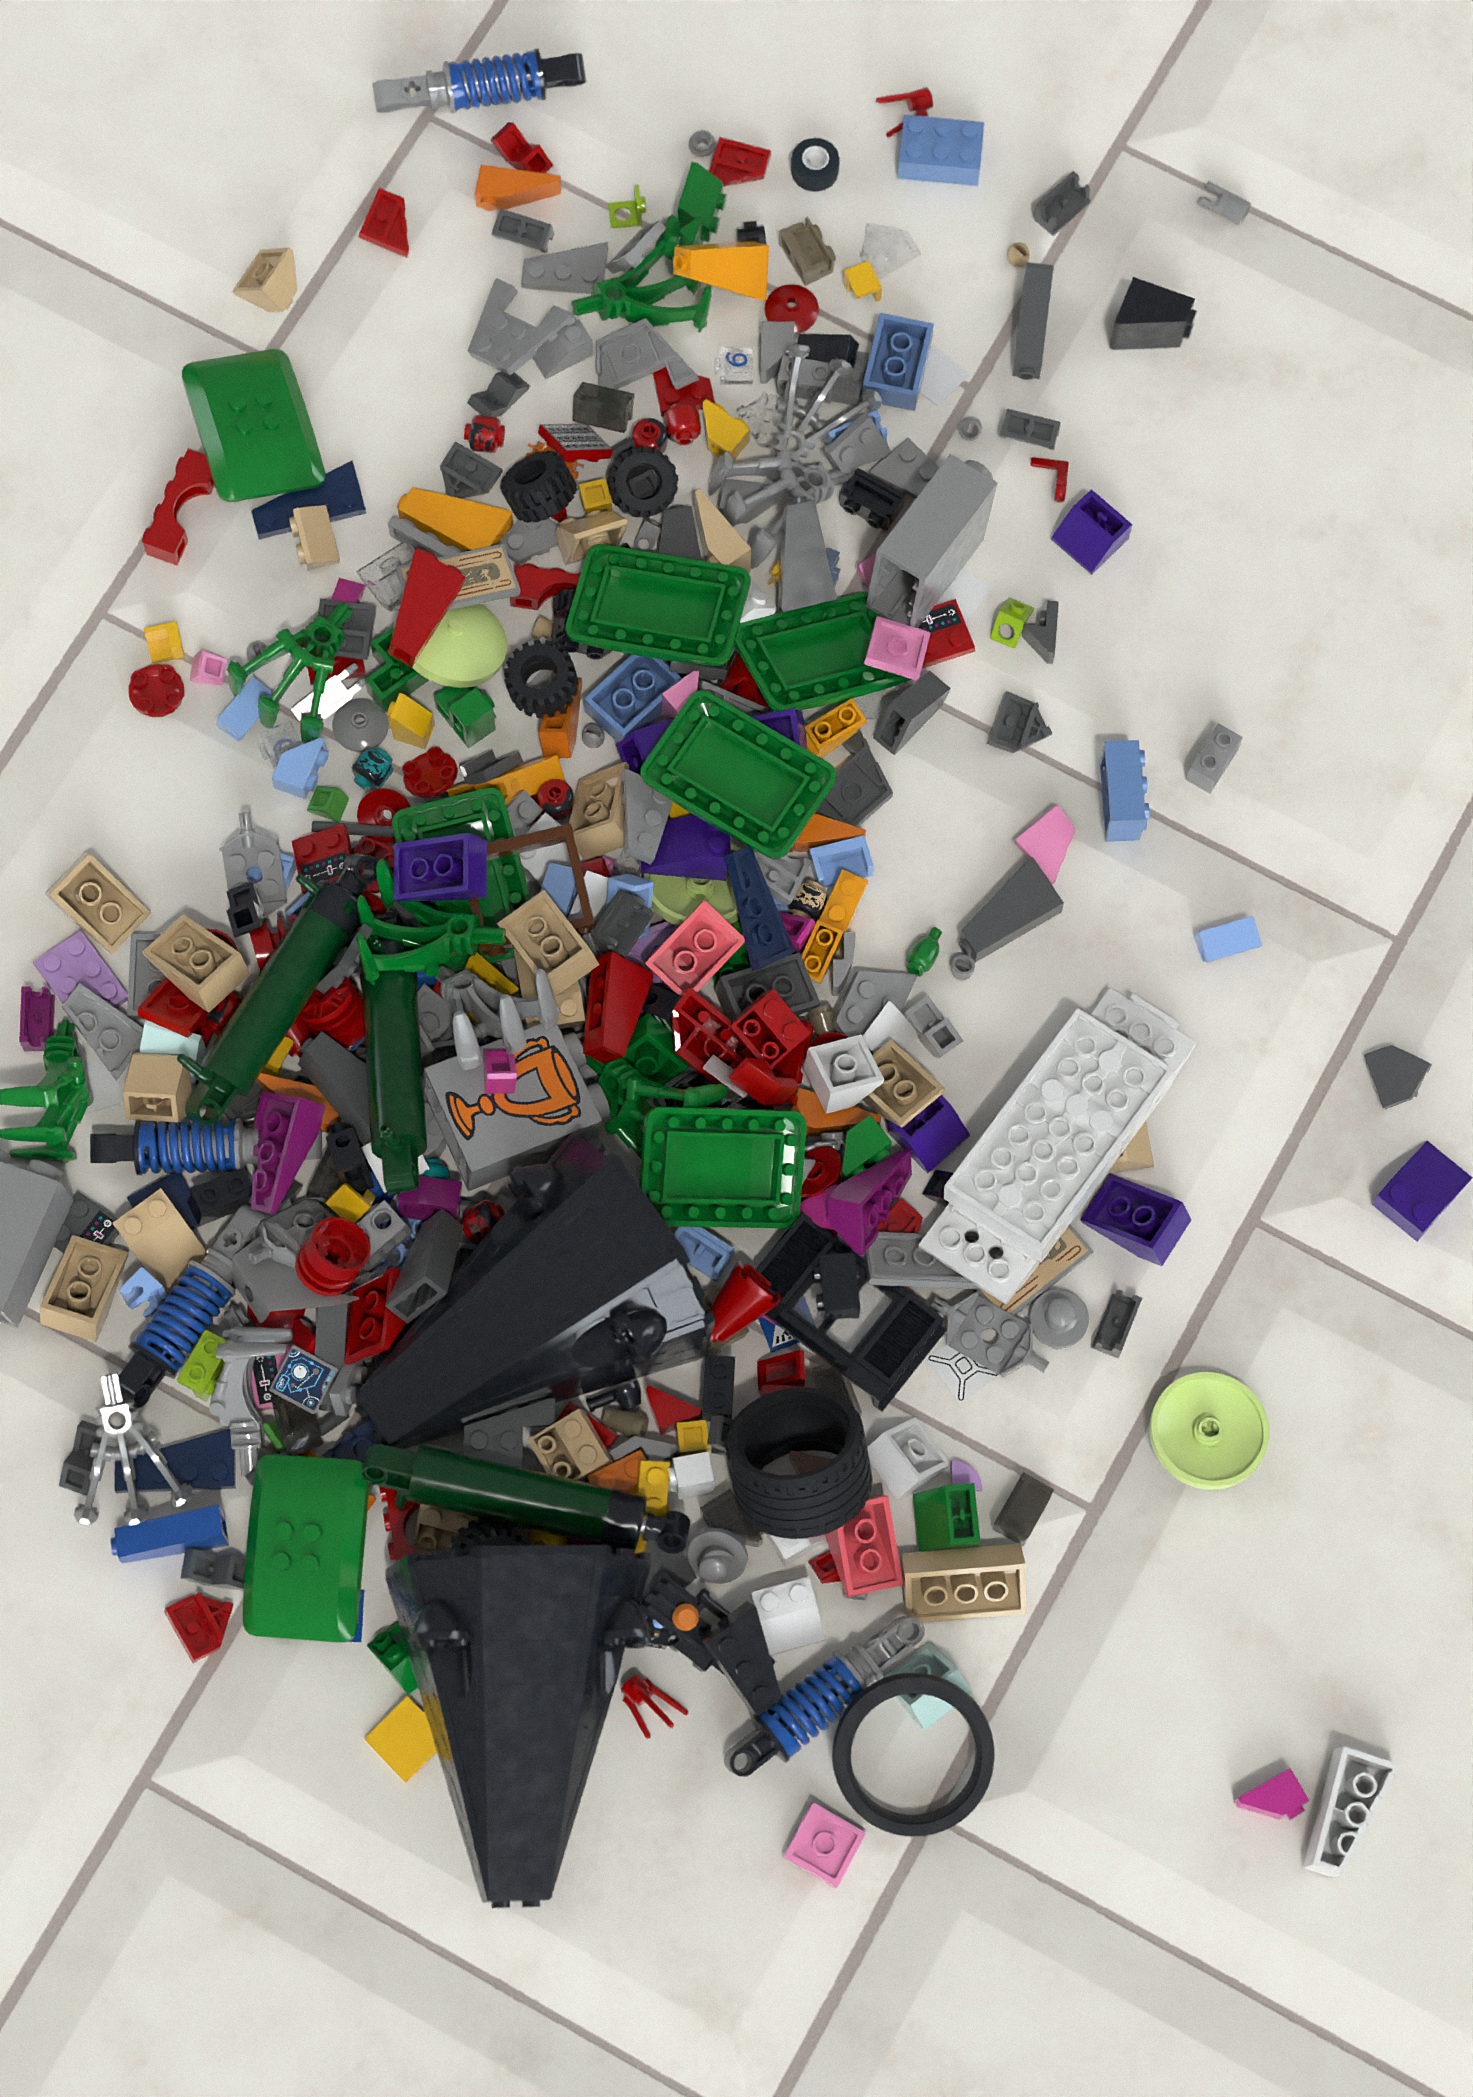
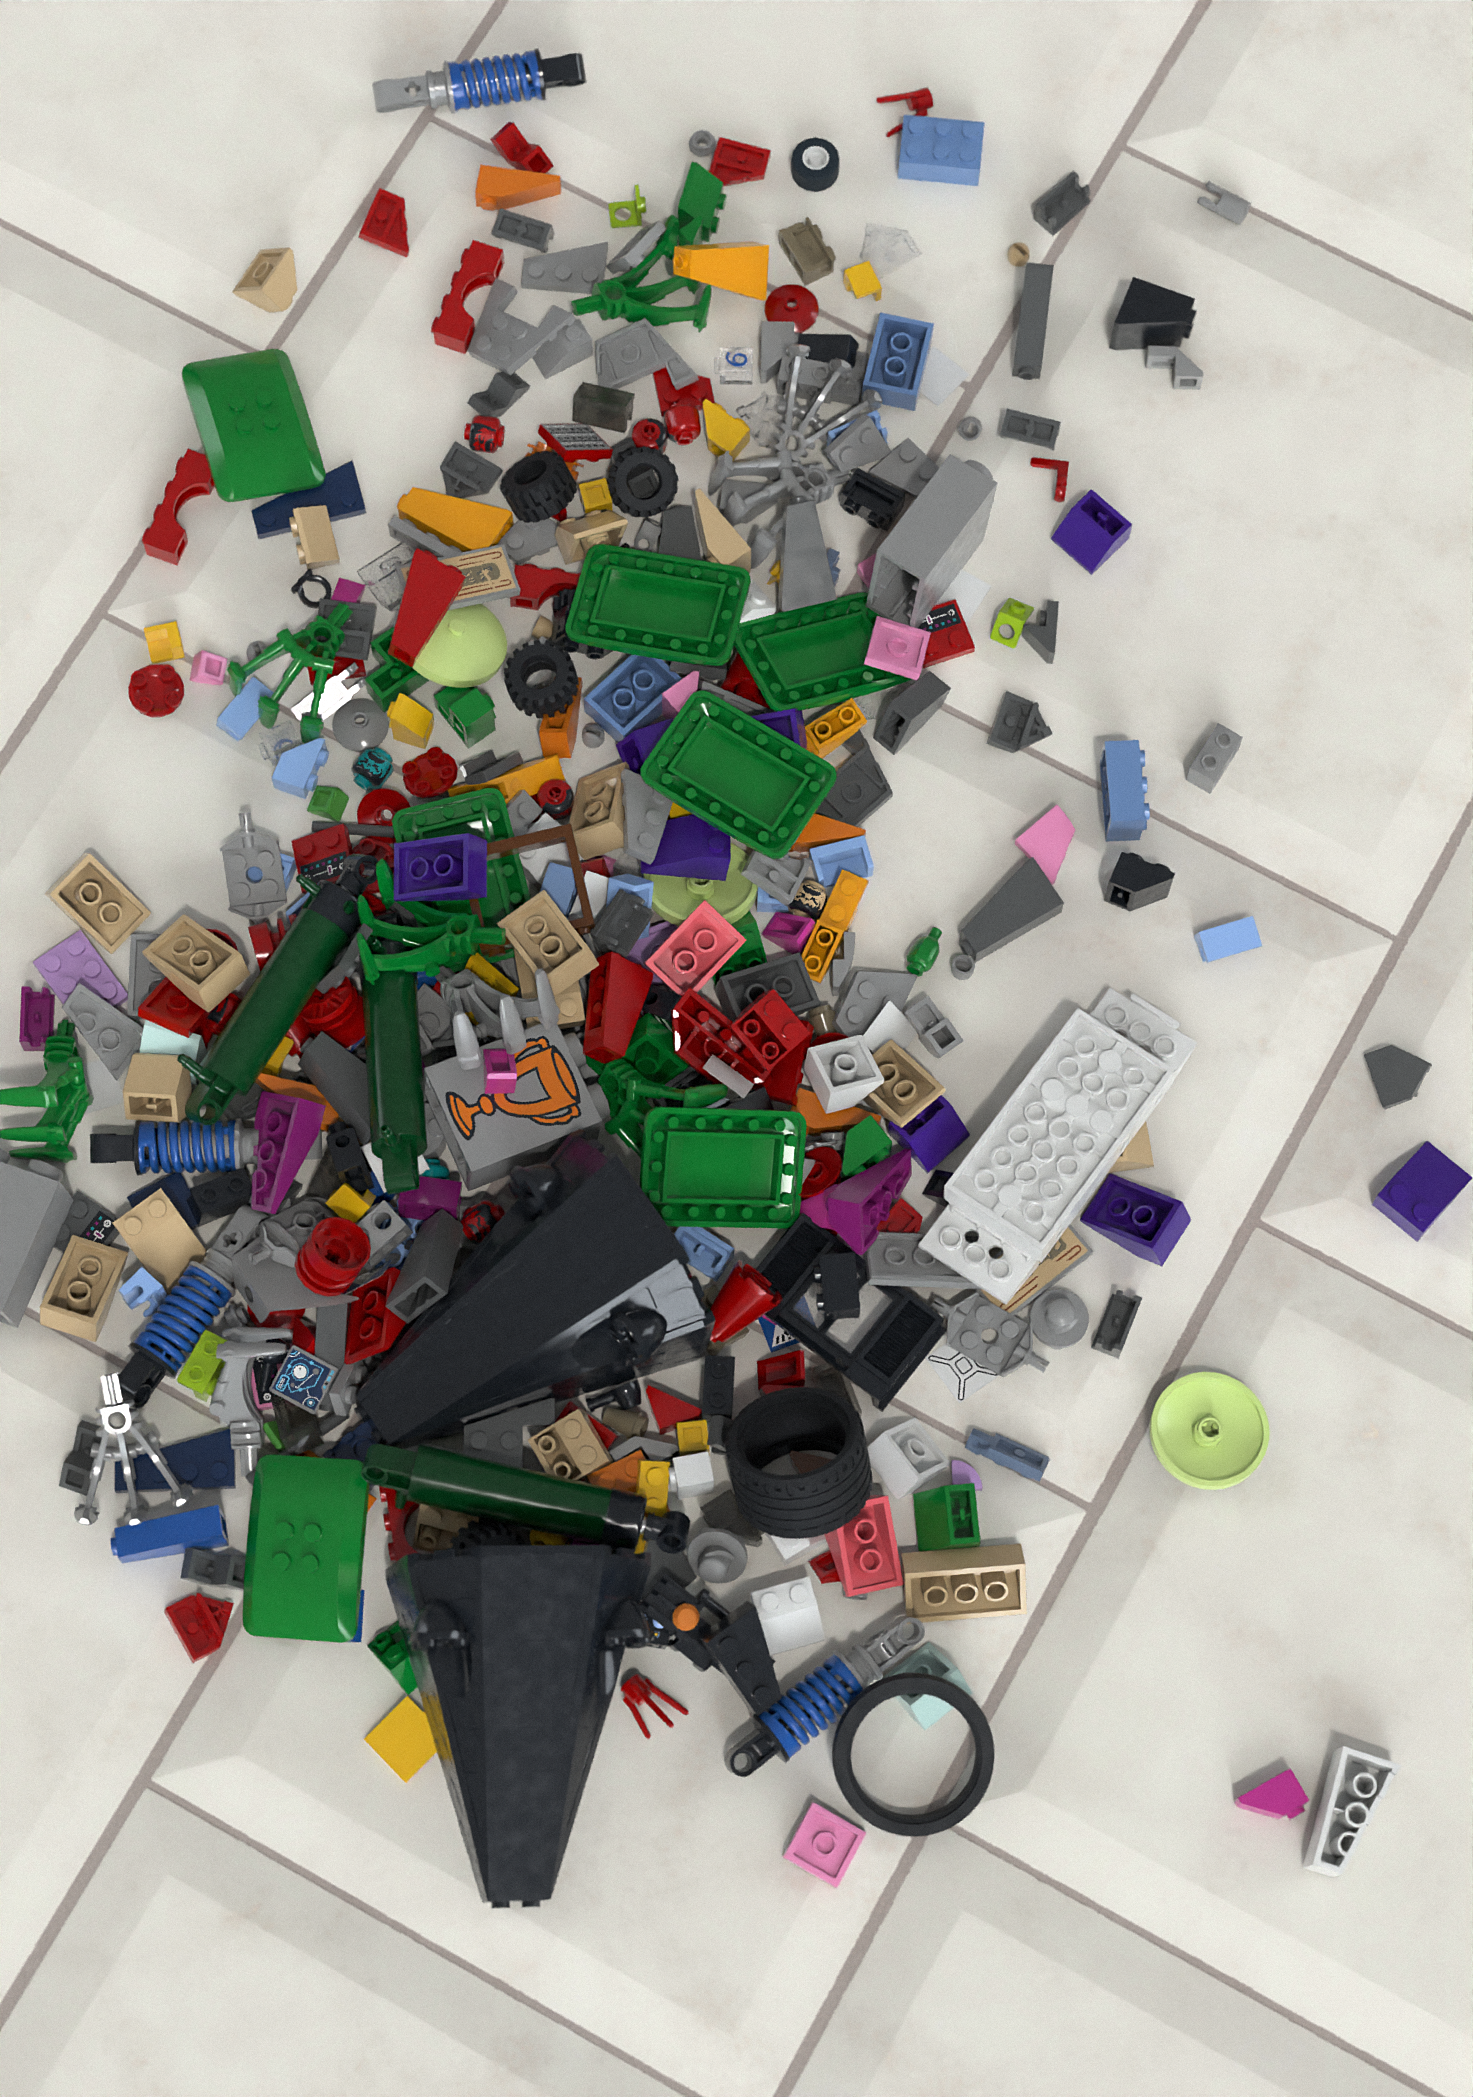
black slope [226,881,264,938] -> none
dark blue wing [725,846,795,971] -> none
red slope [728,1058,799,1106] -> none
black gear [737,221,766,244] -> none
clear smoke panel [992,1472,1054,1547] -> none
none -> black bar [256,1338,290,1392]
none -> black piece [291,569,332,609]
none -> red arch [431,240,505,354]
none -> sand blue hinge [965,1428,1050,1482]
none -> black slope [1104,852,1175,911]
none -> light grey slope [1145,346,1203,389]

